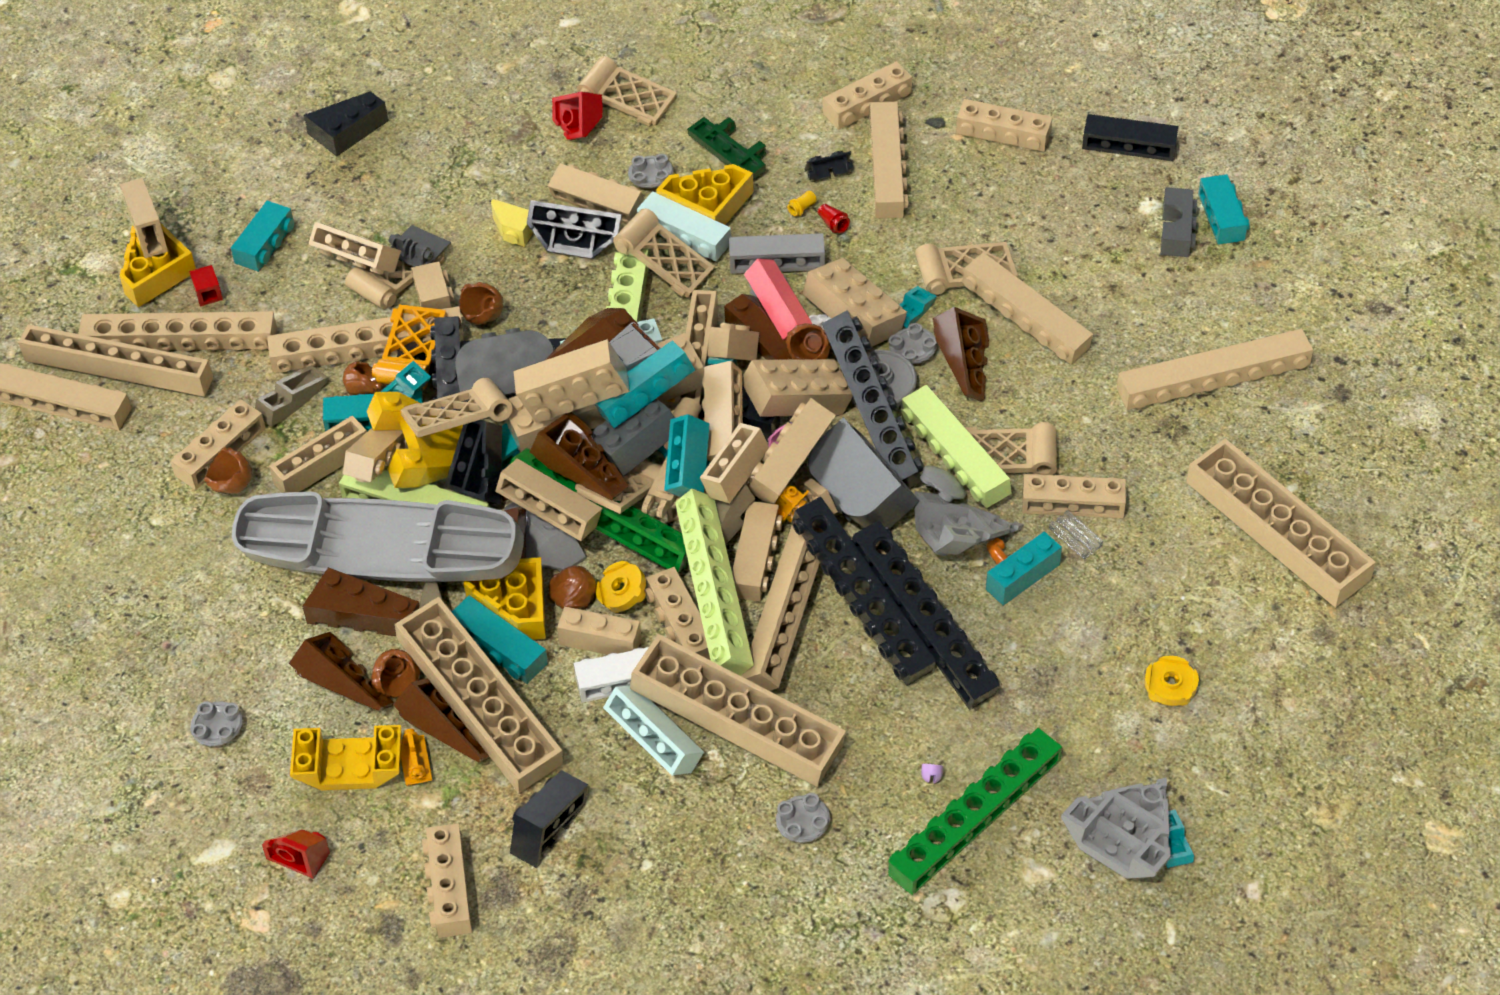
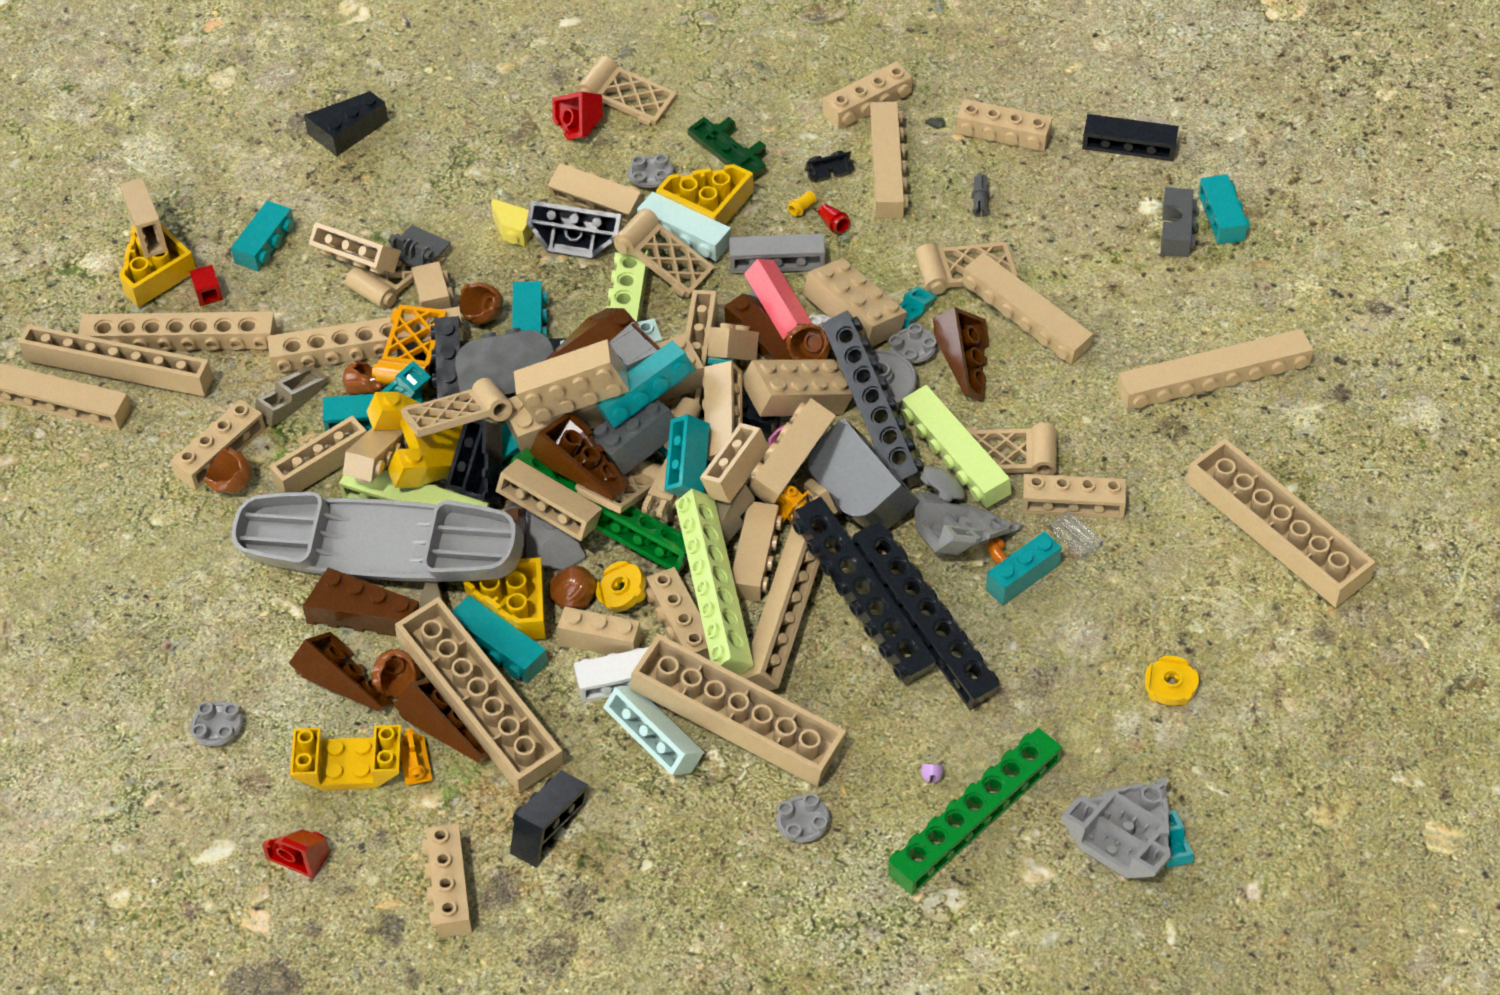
none -> teal brick [512,281,548,337]
none -> dark grey axle [971,173,990,217]

